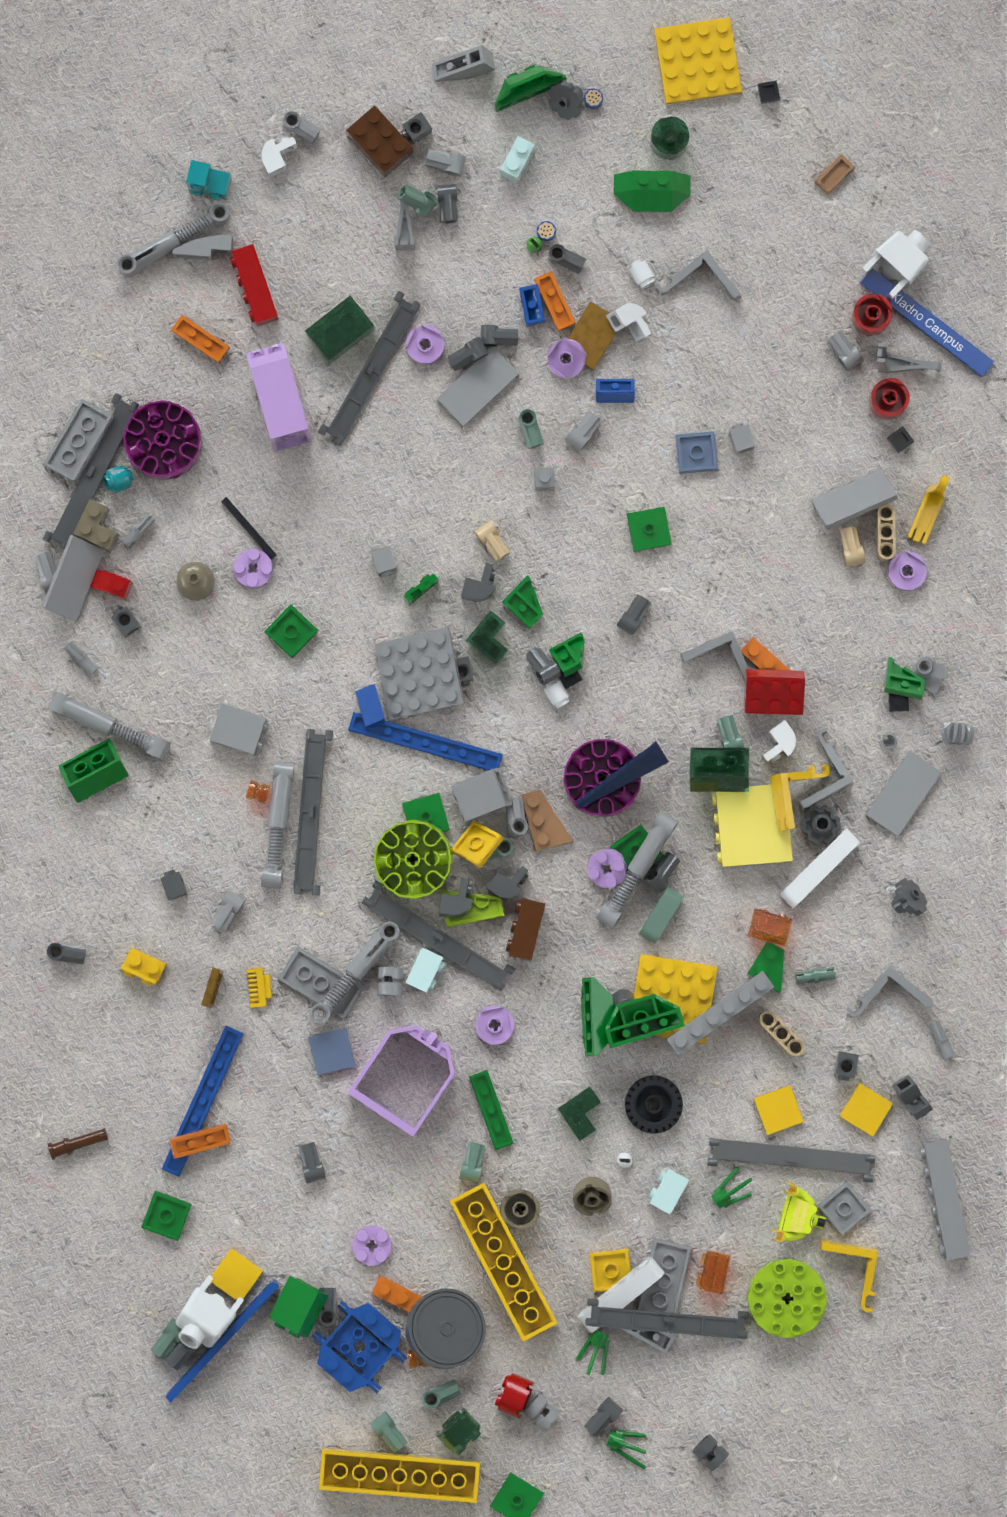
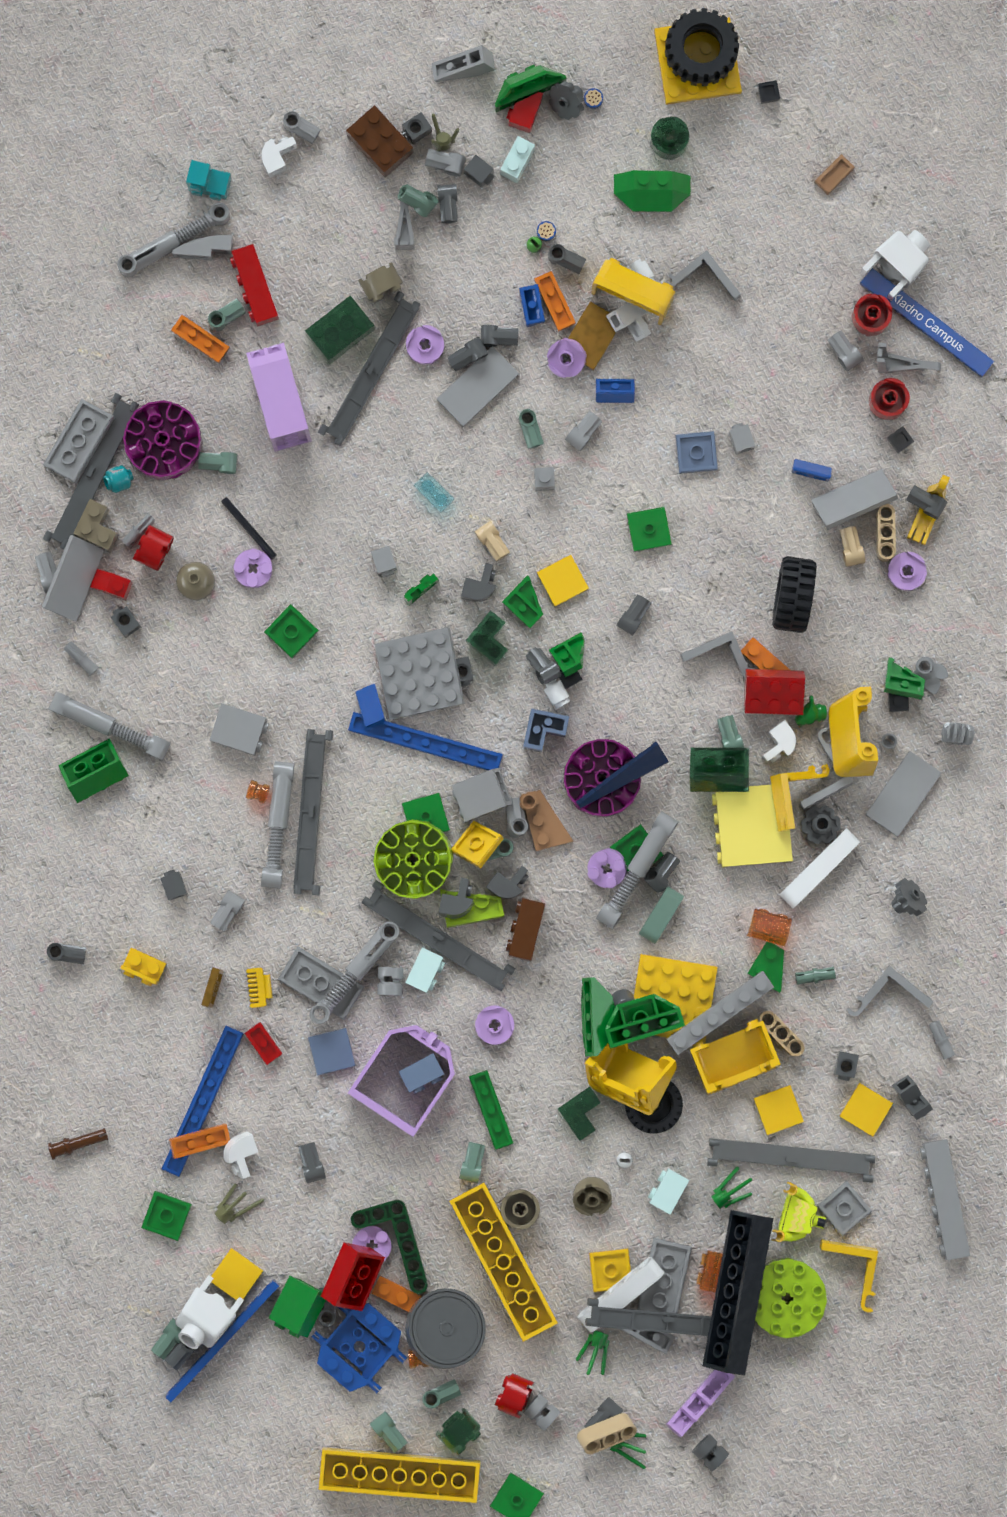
none -> red brick [133,525,174,571]
none -> sand green piece [198,452,238,474]
none -> sand green piece [208,298,246,332]
none -> olive plant [215,1183,264,1224]
none -> white brick [224,1132,258,1179]
none -> red plate [244,1022,283,1065]
none -> red brick [321,1242,385,1311]
none -> dark green beam [351,1199,428,1294]
none -> dark tan brick [358,262,403,303]
none -> sand blue brick [399,1053,444,1094]
none -> clear light blue plate [413,472,455,513]
none -> olive plant [431,114,460,151]
none -> dark grey brick [464,155,494,188]
none -> red slope [506,92,543,133]
none -> medium nougat plate [520,792,539,811]
none -> sand blue brick [523,708,569,752]
none -> yellow tile [537,555,589,607]
none -> tan beam [577,1413,637,1455]
none -> yellow windscreen [584,1043,677,1115]
none -> yellow windscreen [591,258,675,325]
none -> black tyre [665,8,739,86]
none -> lavender slope [666,1370,735,1438]
none -> yellow windscreen [690,1019,781,1095]
none -> black brick [702,1210,774,1376]
none -> black tyre [772,556,817,633]
none -> blue slope [791,459,832,482]
none -> green animal [795,695,827,728]
none -> yellow windscreen [828,686,878,777]
none -> dark grey piece [906,485,948,519]

